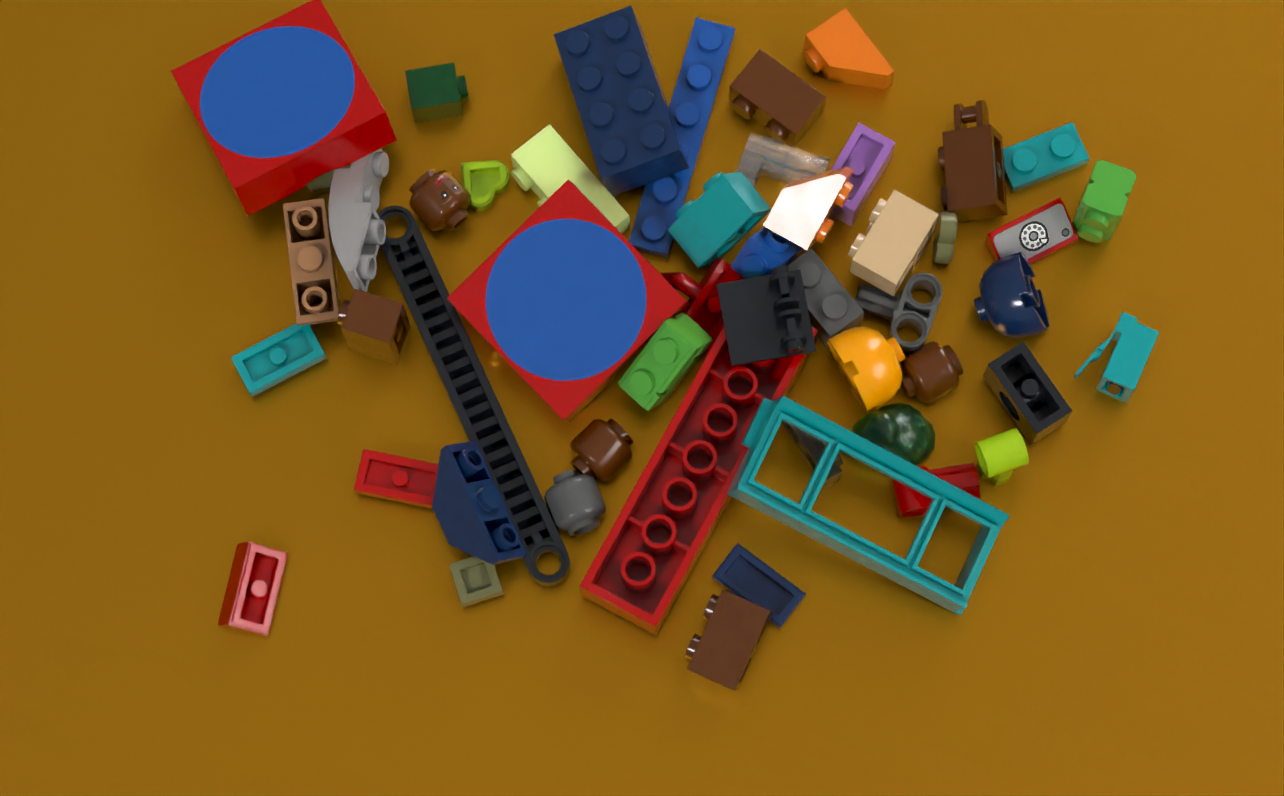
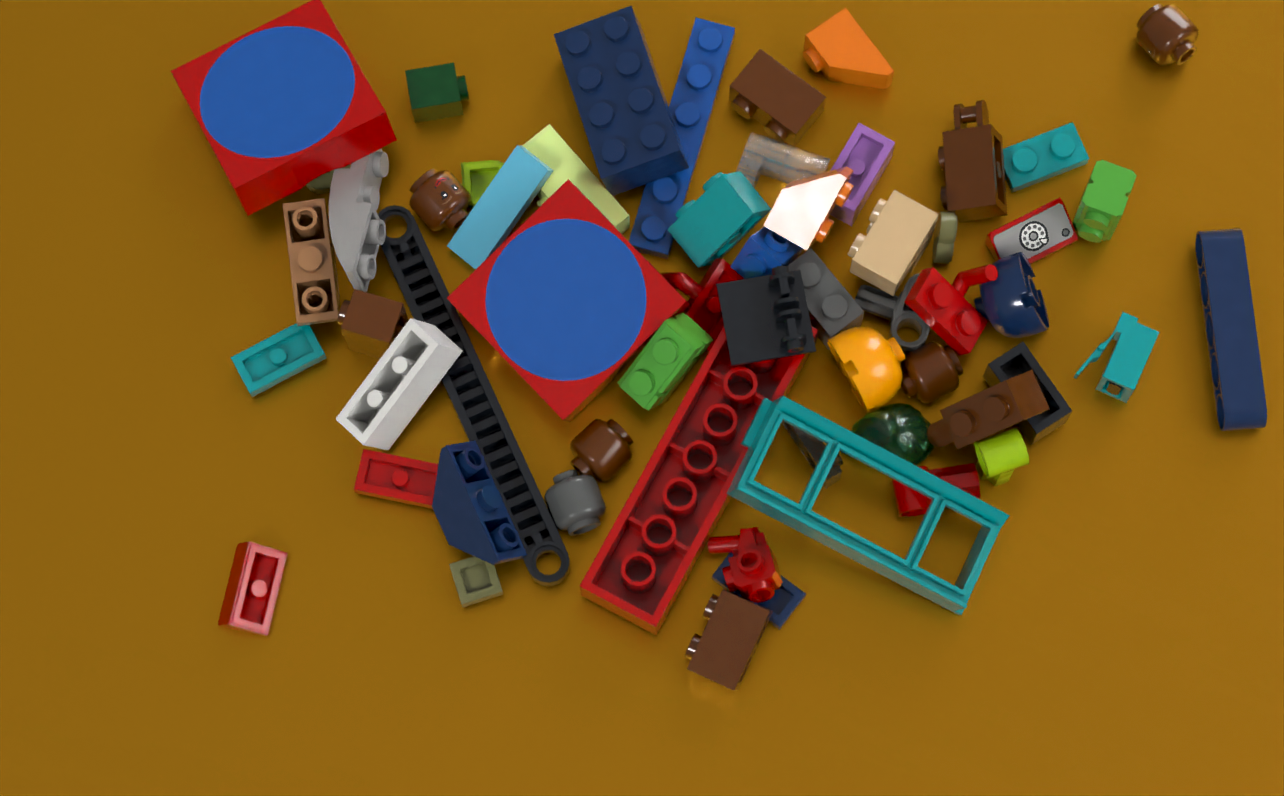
none -> white brick [336,318,463,450]
none -> medium azure tile [447,145,554,270]
none -> red piece [708,527,783,602]
none -> red plate [904,264,998,356]
none -> reddish brown brick [927,370,1050,450]
none -> reddish brown head [1137,4,1198,66]
none -> dark blue beam [1195,228,1267,431]

